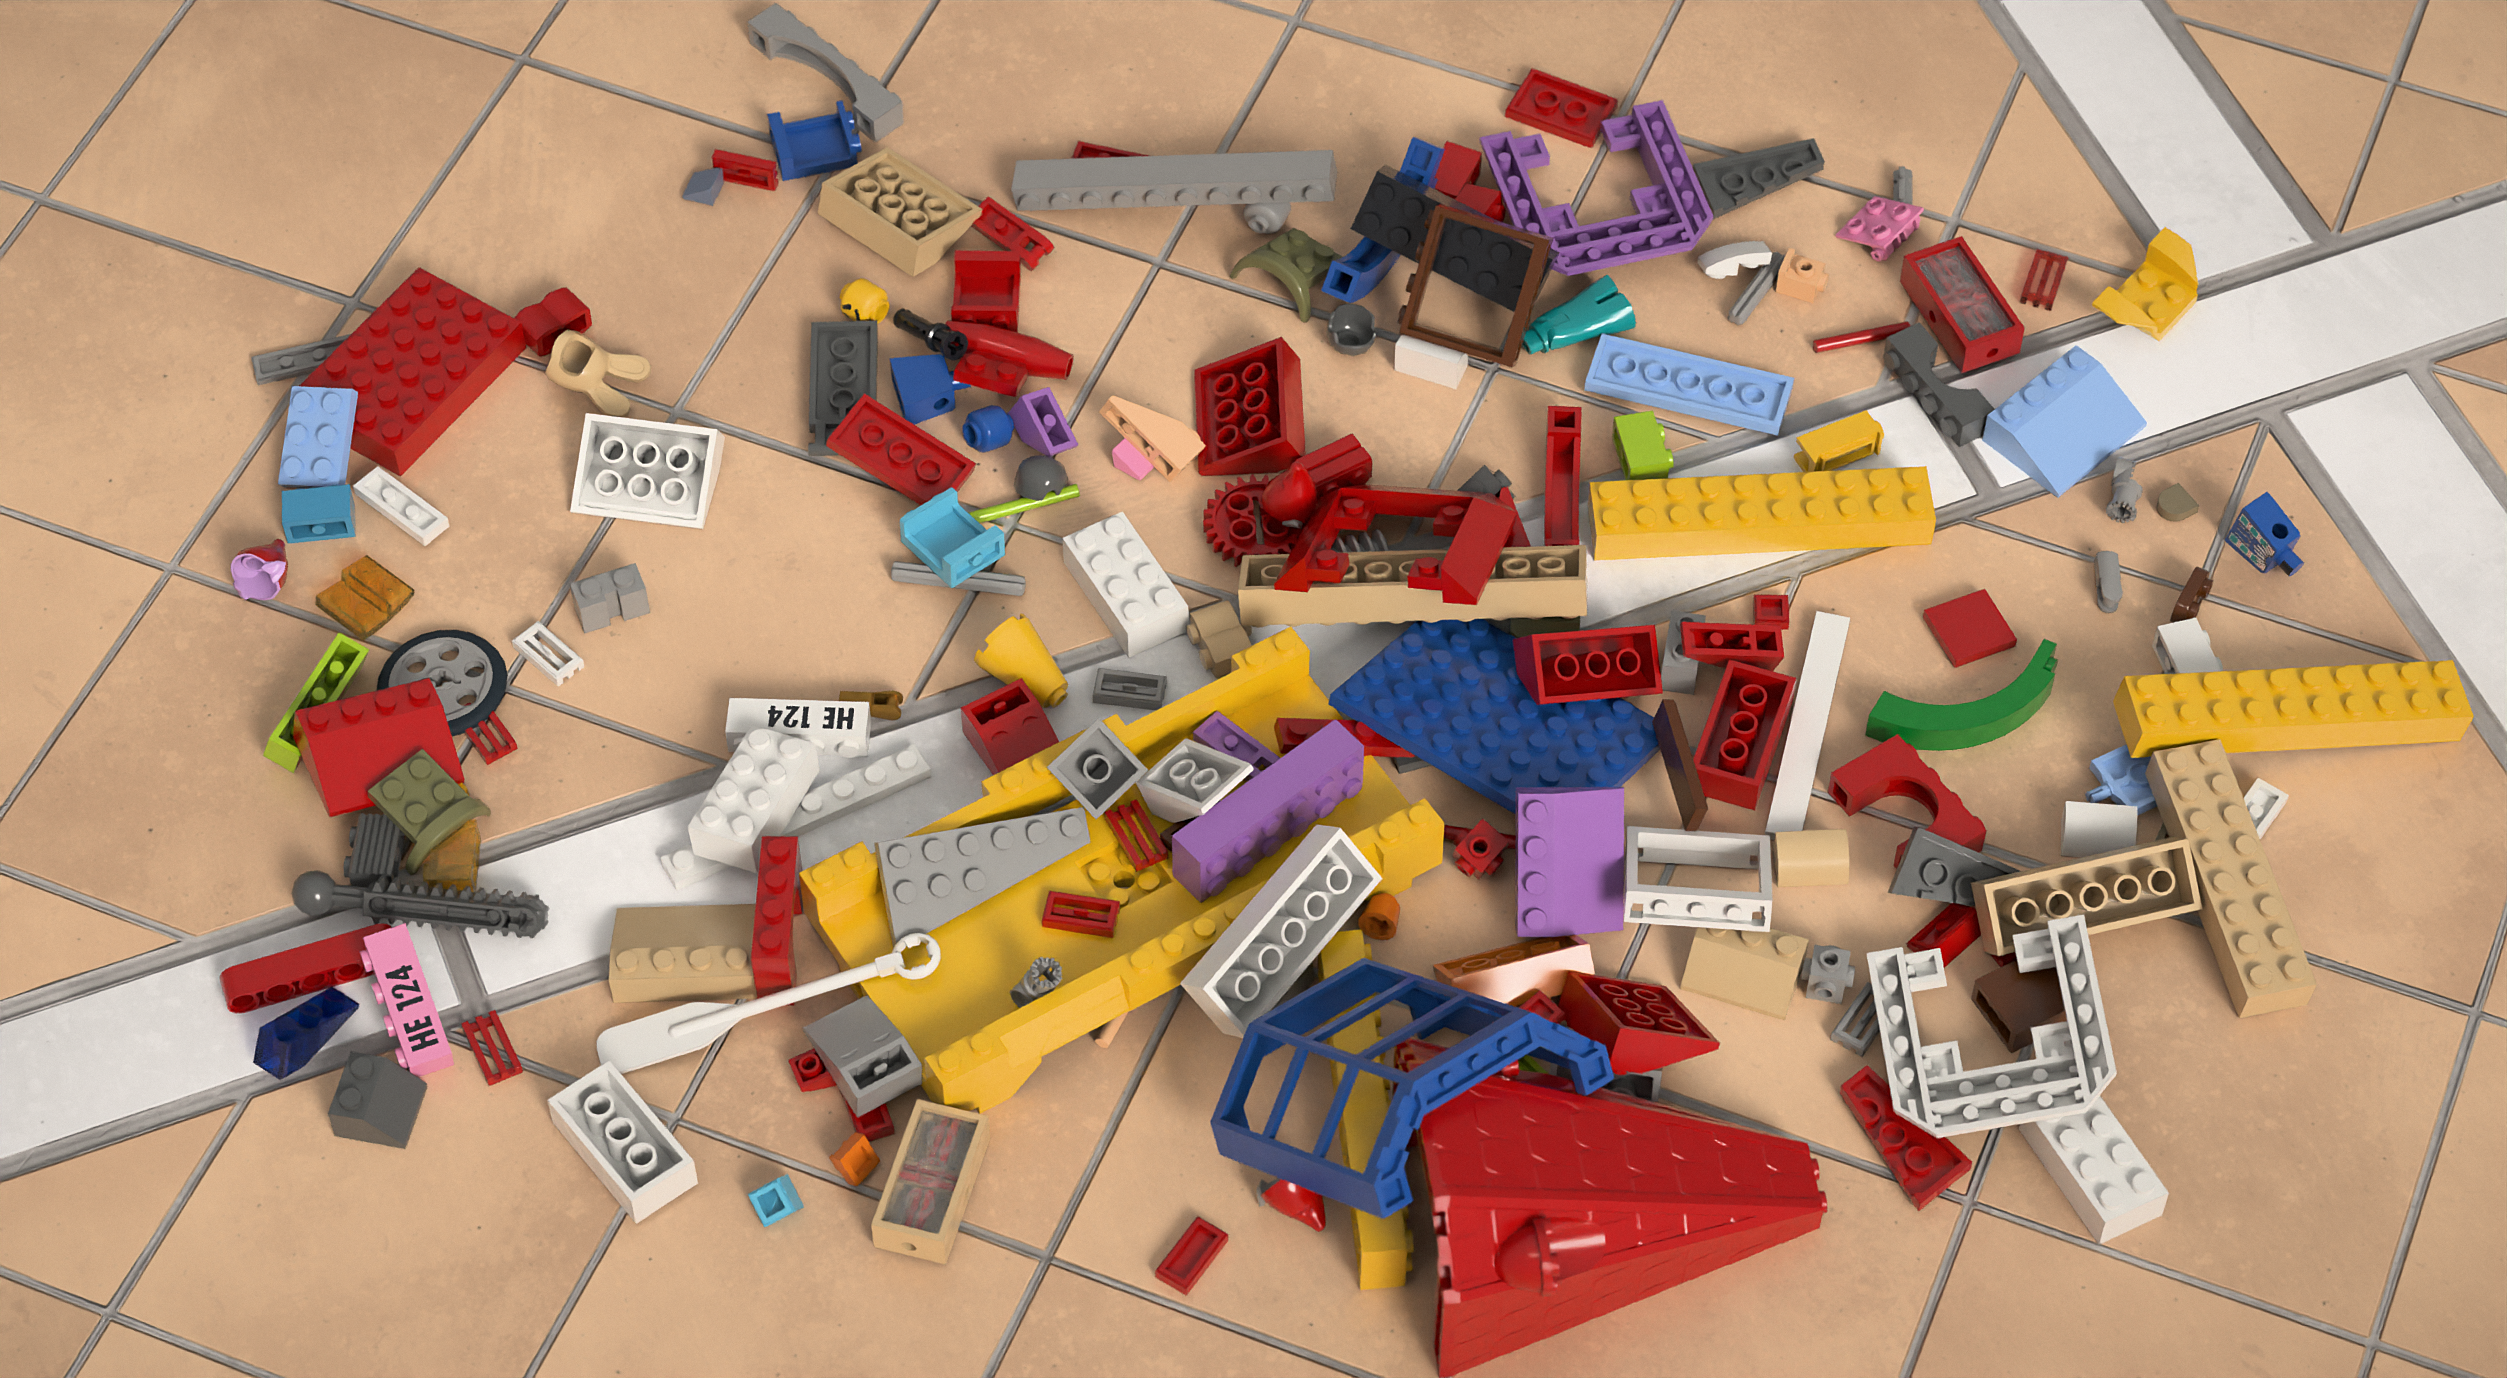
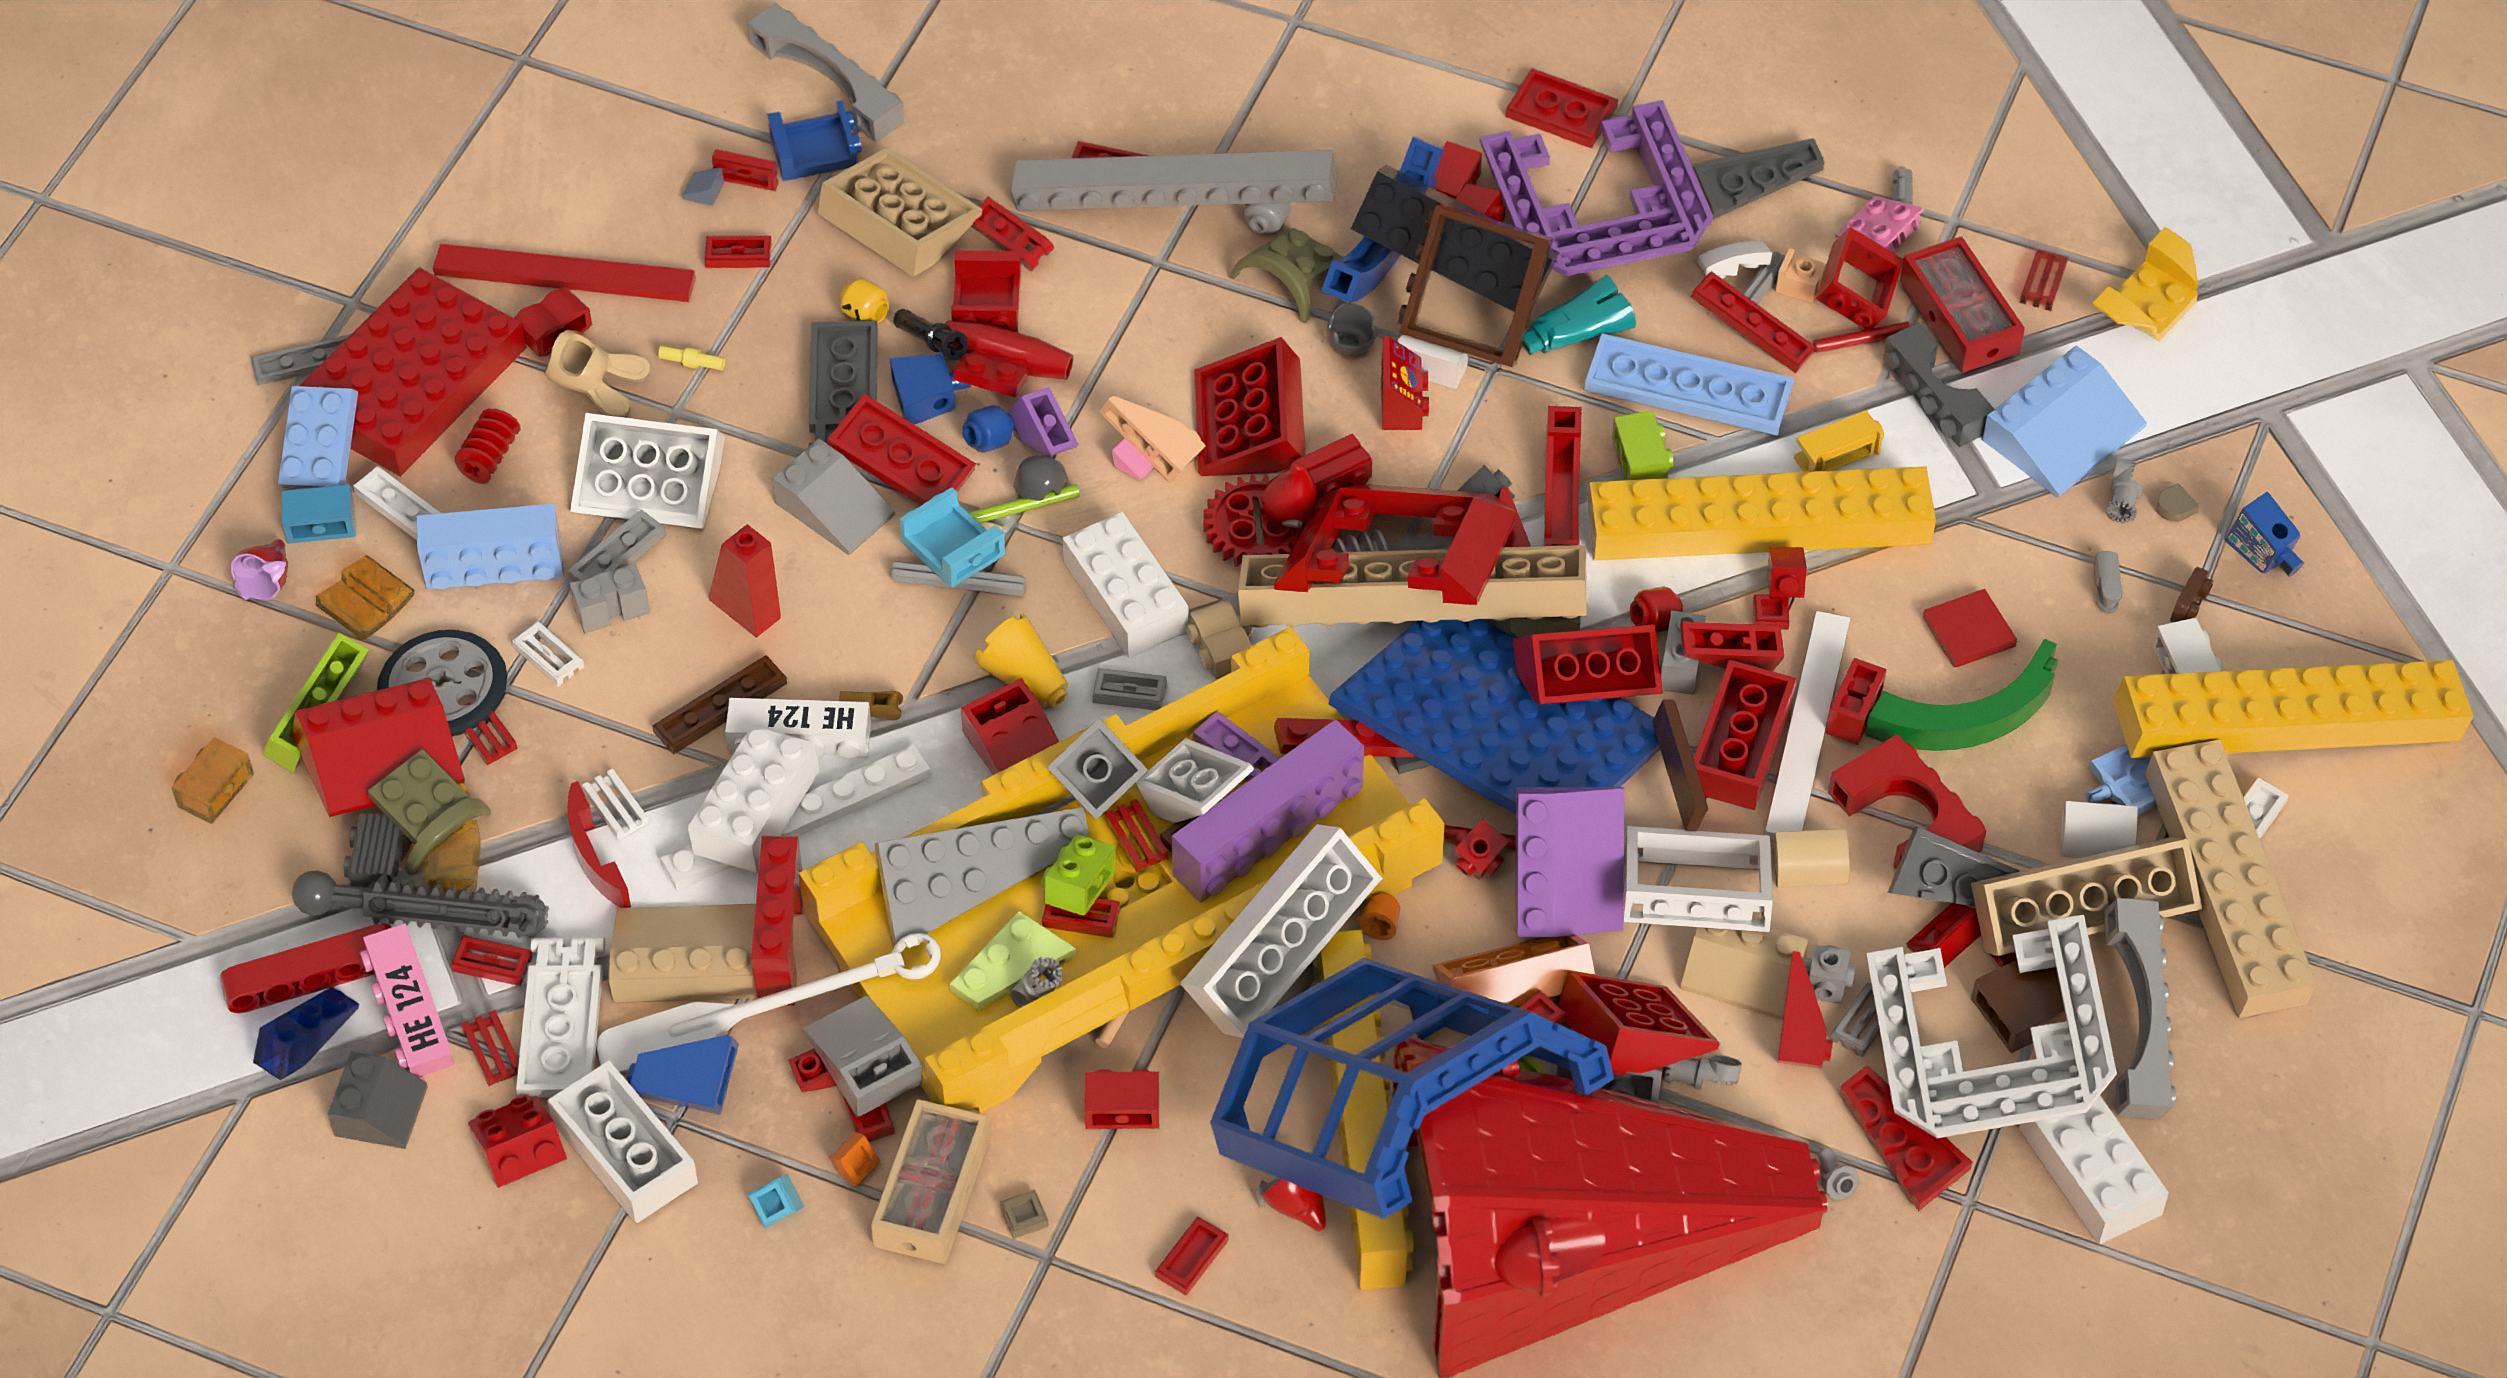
none -> clear yellow brick [171,737,254,824]
none -> light blue brick [417,504,564,589]
none -> red tile [433,244,696,302]
none -> red tile [451,935,533,986]
none -> red piece [455,409,521,484]
none -> red bracket [468,1095,567,1188]
none -> white hinge [516,937,605,1098]
none -> red slope [567,781,631,908]
none -> light grey plate [568,509,666,582]
none -> white tile [582,768,649,840]
none -> blue slope [627,1035,739,1115]
none -> reddish brown tile [652,655,787,755]
none -> light yellow bar [658,346,726,371]
none -> red tile [704,236,772,268]
none -> red slope [709,524,781,638]
none -> light grey slope [772,439,895,555]
none -> yellowish green wing [950,911,1076,1011]
none -> dark tan tile [1000,1190,1049,1239]
none -> lime brick [1042,834,1116,916]
none -> red brick [1084,1069,1160,1129]
none -> red slope [1381,336,1429,430]
none -> red head [1630,586,1683,632]
none -> light grey connector [1665,1055,1742,1090]
none -> red tile [1690,271,1816,373]
none -> red brick [1767,547,1807,598]
none -> red slope [1777,951,1833,1069]
none -> red window [1815,227,1903,329]
none -> light grey plate [1818,1149,1859,1200]
none -> red brick [1826,658,1887,745]
none -> light grey arch [2104,898,2176,1120]

